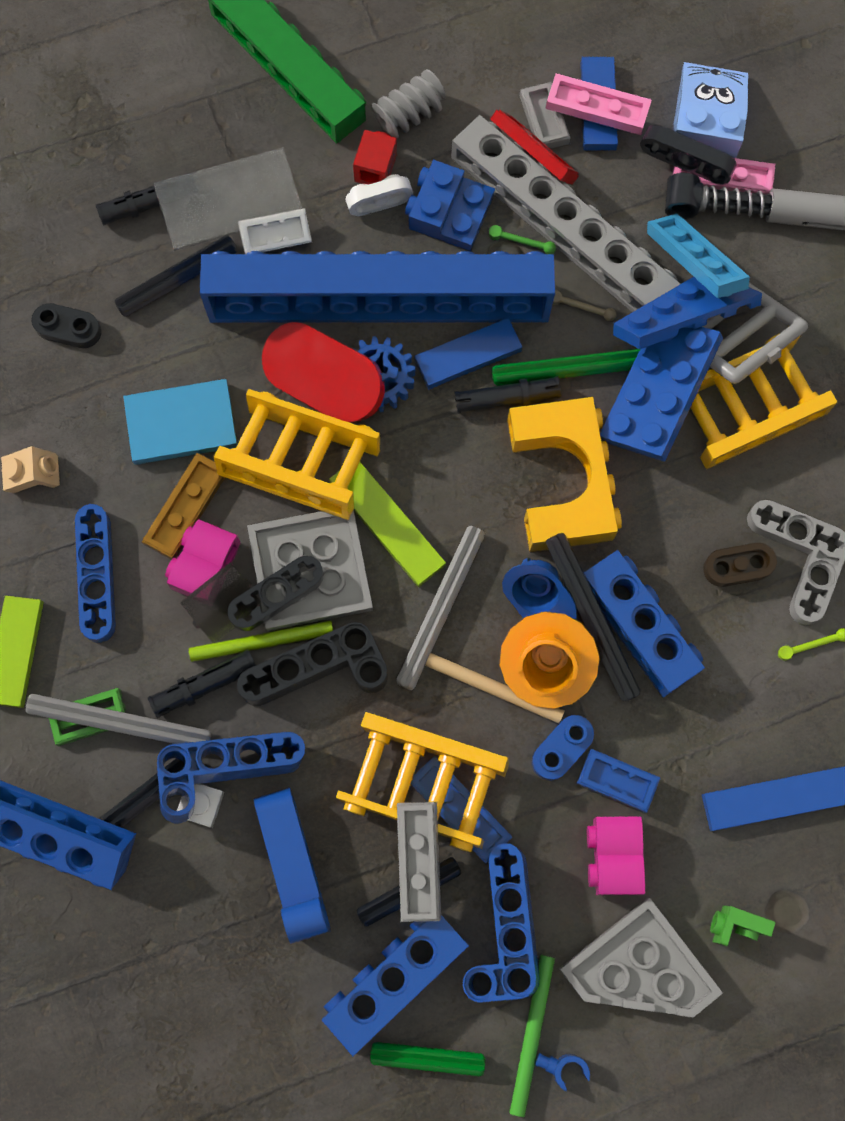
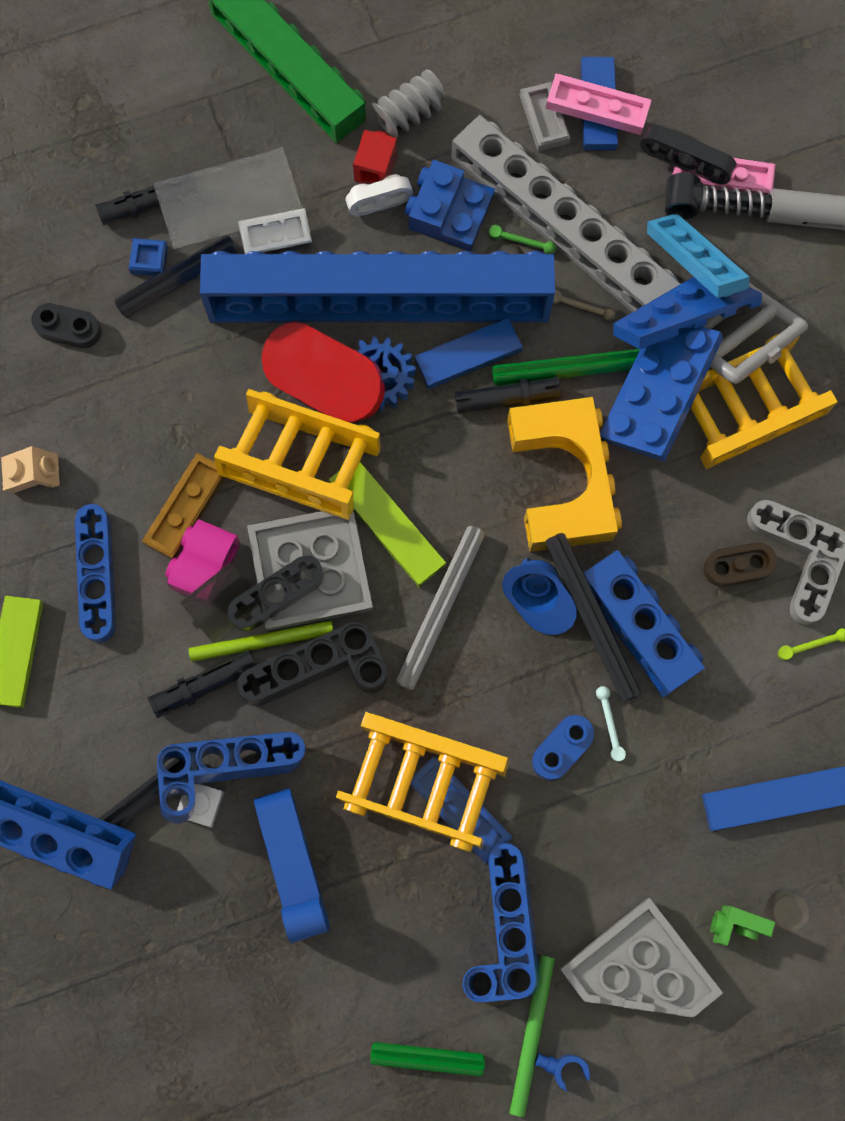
light grey axle [26,694,211,744] -> none
bright green tile [49,688,126,746] -> none
dark azure tile [123,379,238,465] -> none
blue brick [322,915,468,1056] -> none
black axle [357,857,461,927] -> none
light grey tile [397,801,441,922] -> none
tan bar [425,653,565,724] -> none
red tile [490,109,579,185] -> none
light orange helmet [500,611,599,709] -> none
blue plate [576,749,660,813] -> none
dark pink brick [587,817,645,895] -> none
light blue slope [673,62,748,158] -> none
none -> blue tile [129,238,168,276]
none -> light aqua hinge [596,686,626,762]

